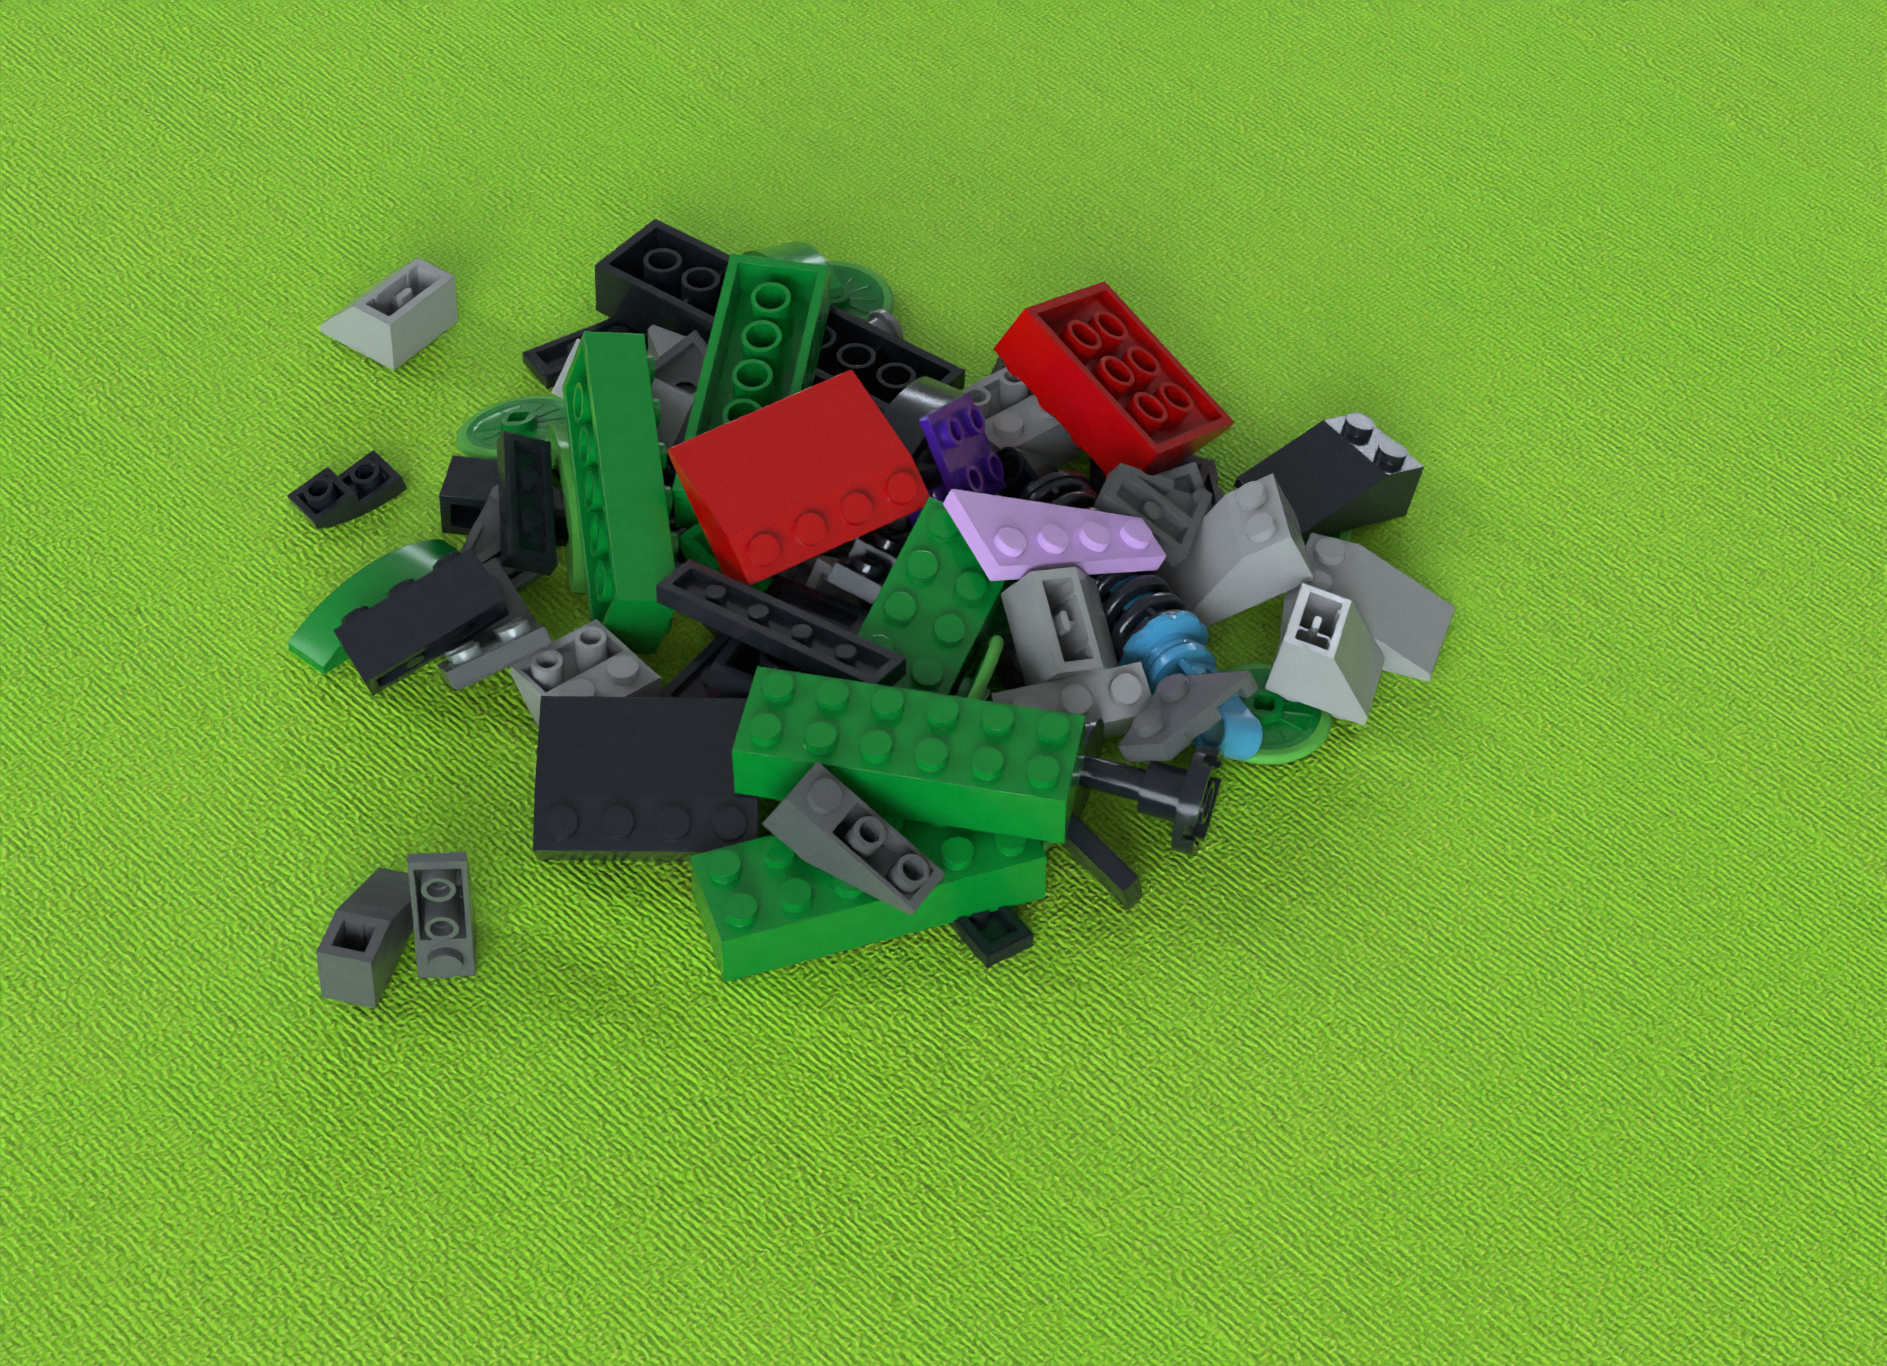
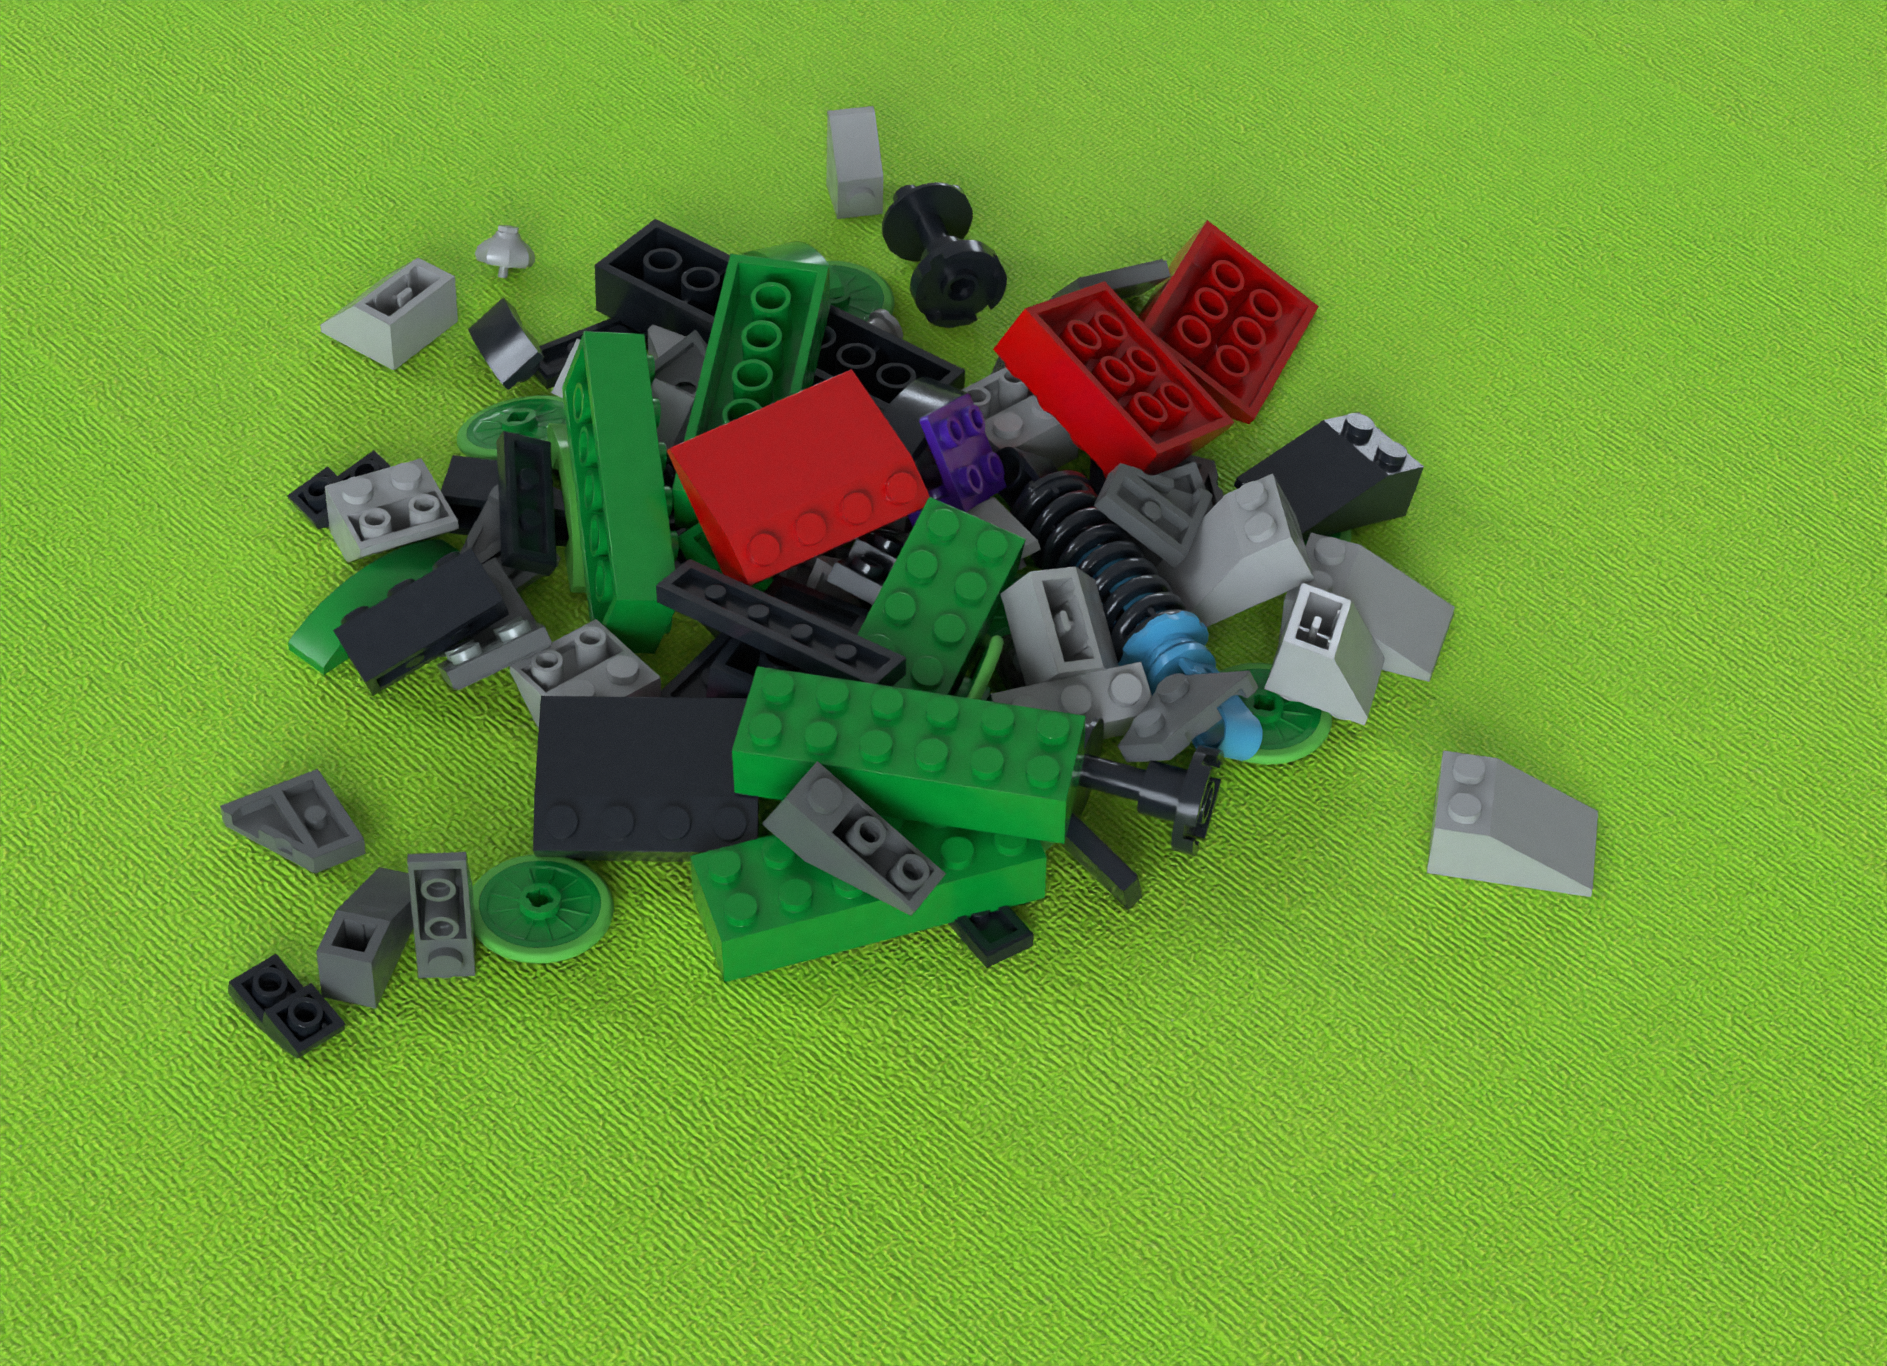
lavender wing [943,489,1166,581] -> none
none -> dark grey wing [220,769,366,874]
none -> black slope [228,954,346,1059]
none -> light grey slope [325,458,459,563]
none -> black slope [468,297,544,390]
none -> green wheel [473,854,614,964]
none -> light grey piece [475,225,535,278]
none -> light grey slope [826,106,884,219]
none -> black piece [882,182,1007,328]
none -> dark grey tile [1049,259,1171,300]
none -> red slope [1138,220,1319,424]
none -> light grey slope [1427,750,1598,897]

